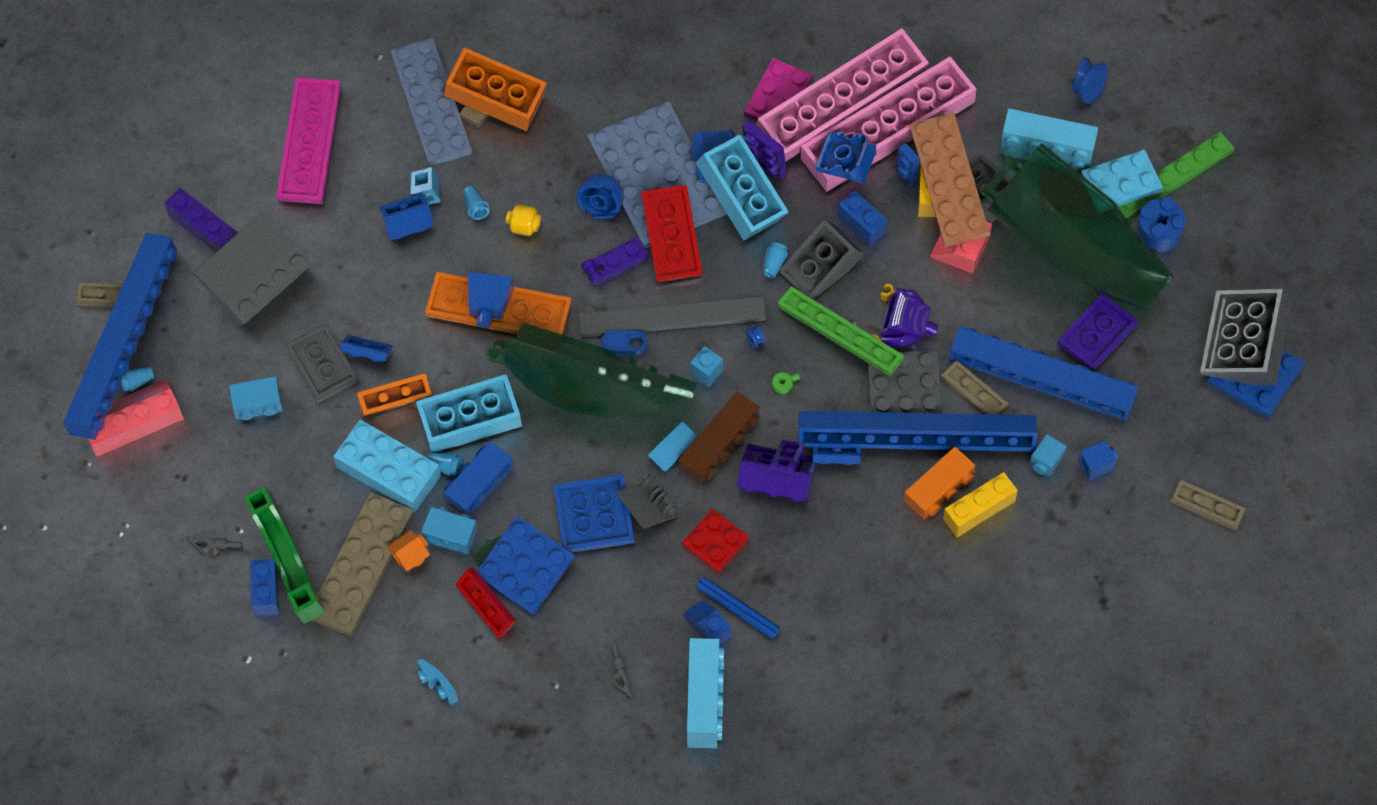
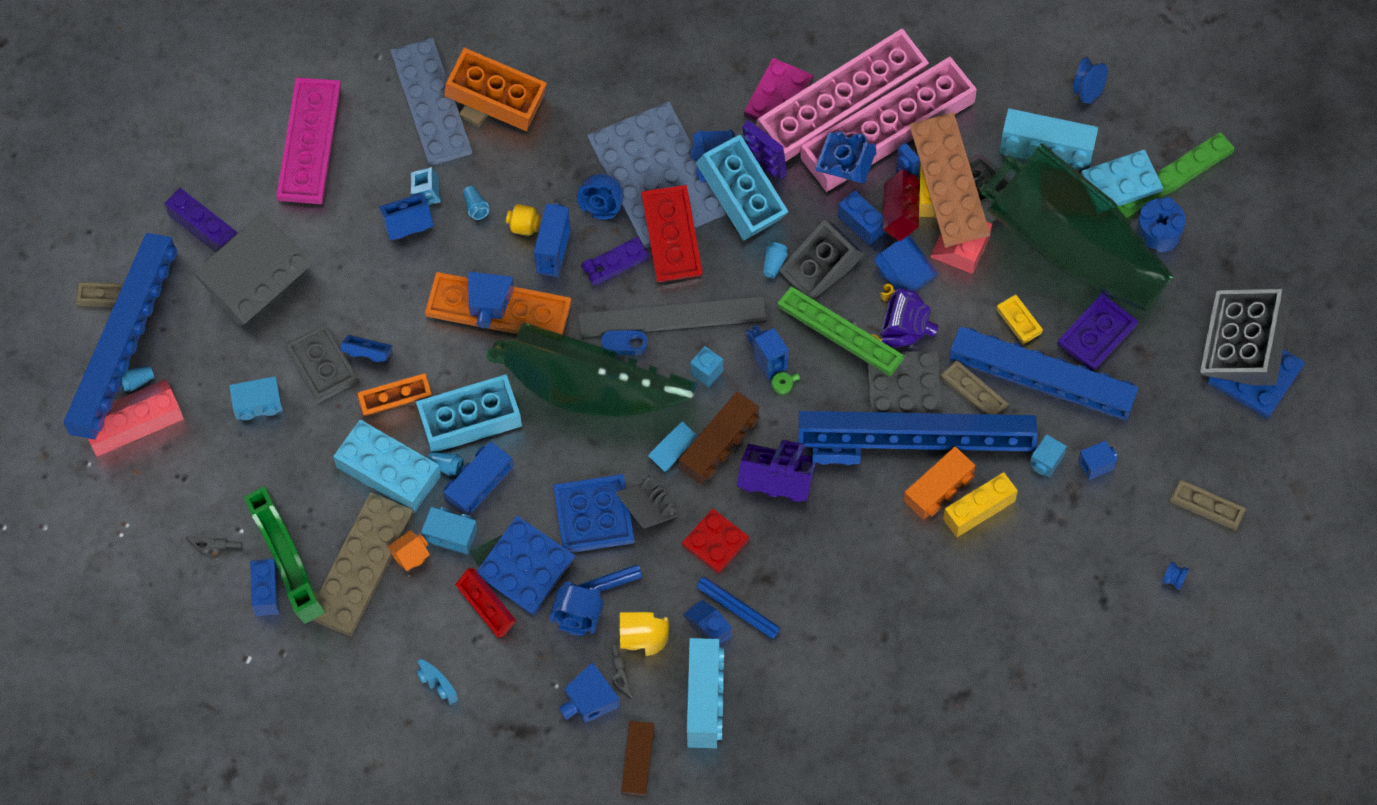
none -> blue window [534,203,571,277]
none -> blue brick [549,582,604,636]
none -> blue torso [558,663,620,722]
none -> blue axle [577,565,642,592]
none -> yellow brick [620,612,670,656]
none -> reddish brown tile [621,721,654,796]
none -> blue brick [754,328,789,380]
none -> blue slope [874,235,938,291]
none -> dark red brick [883,169,920,241]
none -> yellow plate [996,294,1043,345]
none -> blue wheel [1162,561,1189,590]

